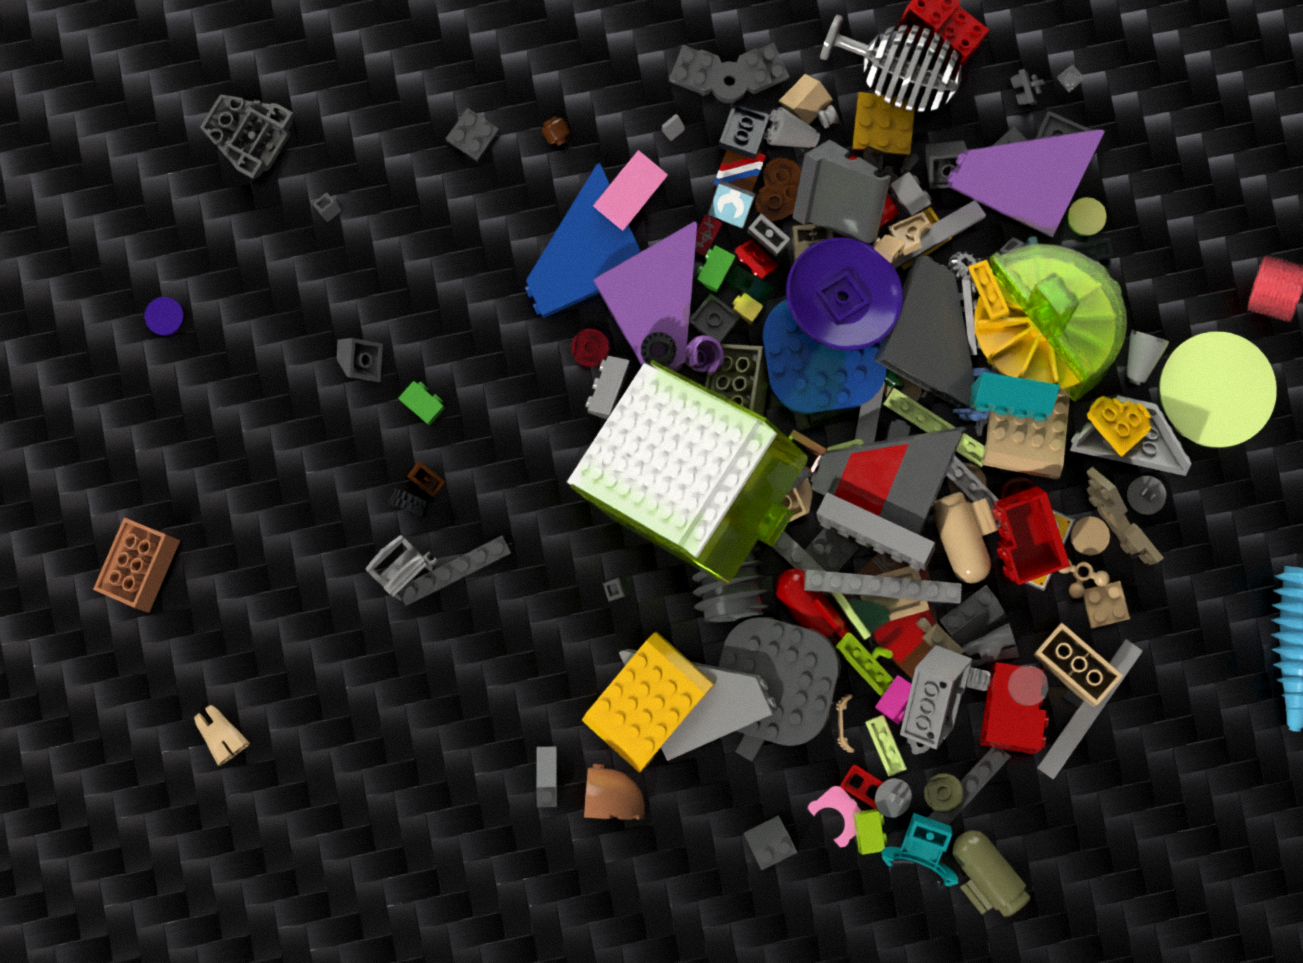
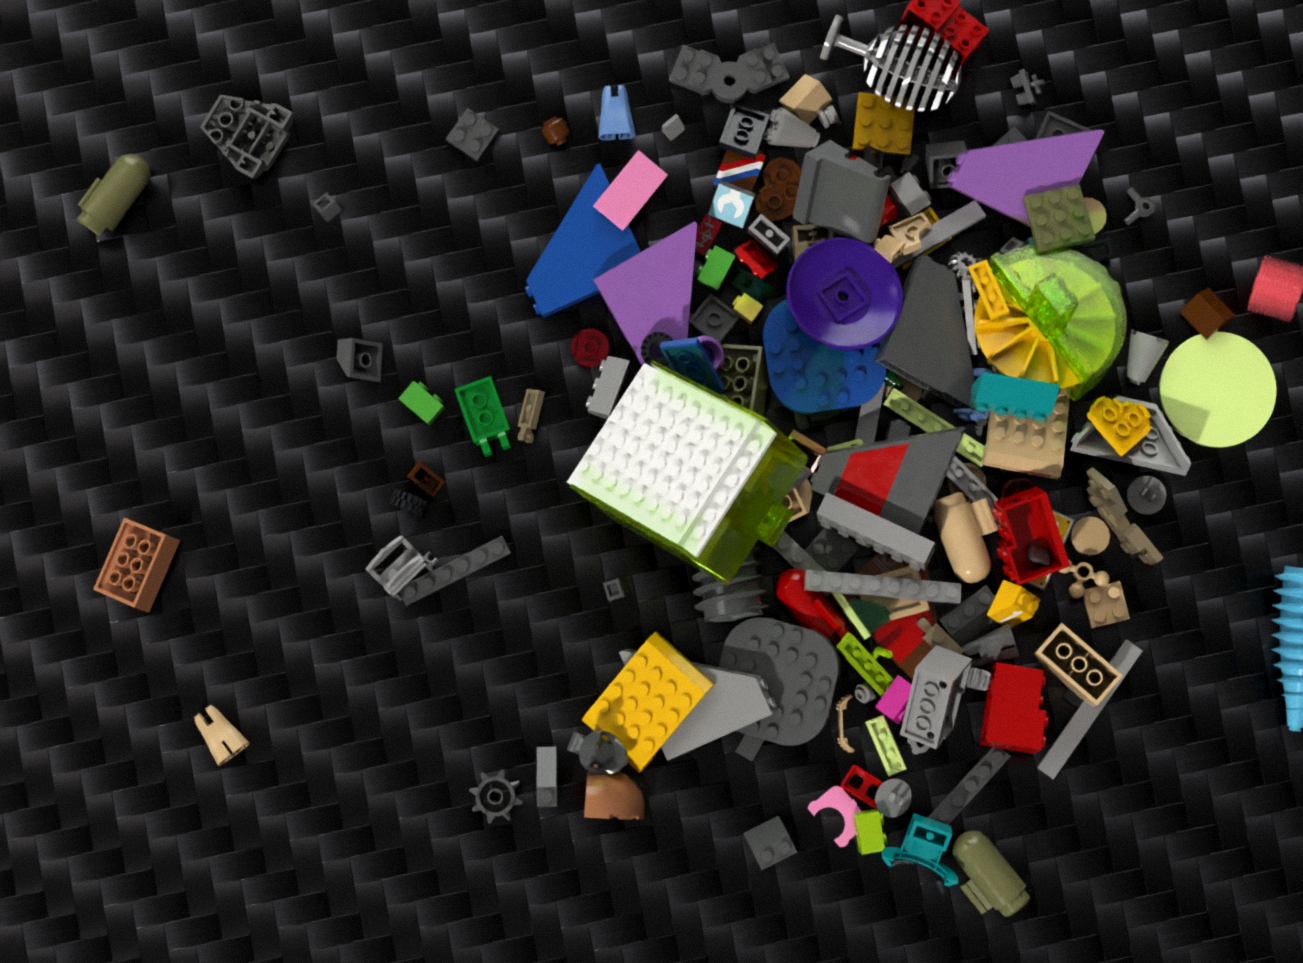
dark purple tile [145,297,184,336] -> none
olive tile [924,773,964,813] -> none
clear tile [1008,666,1048,706] -> none
clear plate [1057,64,1085,92] -> none
none -> olive piece [77,153,151,235]
none -> green tile [454,376,511,457]
none -> dark grey brick [469,769,523,823]
none -> dark tan plate [518,389,545,443]
none -> dark grey piece [567,730,628,774]
none -> medium blue piece [598,85,636,140]
none -> blue tile [660,337,724,394]
none -> light grey plate [855,681,876,703]
none -> yellow slope [987,580,1040,628]
none -> olive plate [1022,184,1096,253]
none -> dark grey slope [1025,543,1050,566]
none -> dark grey piece [1124,187,1155,225]
none -> reddish brown slope [1180,288,1236,340]

